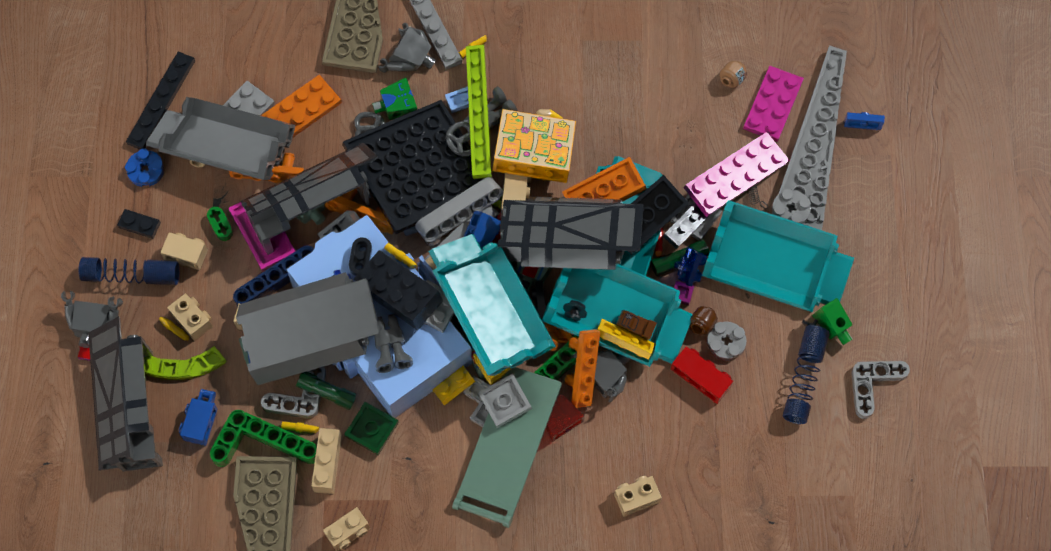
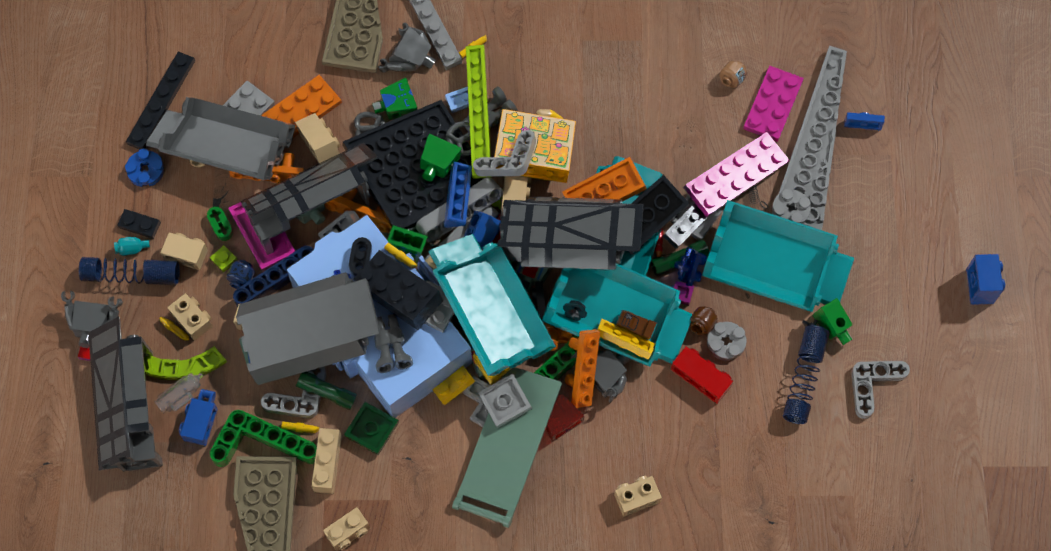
none -> teal plant [114,237,150,256]
none -> clear piece [154,373,203,414]
none -> lime plate [210,245,238,273]
none -> dark blue head [226,260,255,289]
none -> tan brick [295,113,340,163]
none -> green torso [387,225,428,263]
none -> green torso [420,134,462,181]
none -> blue slope [444,162,472,228]
none -> light grey beam [473,130,536,176]
none -> blue brick [966,254,1005,305]

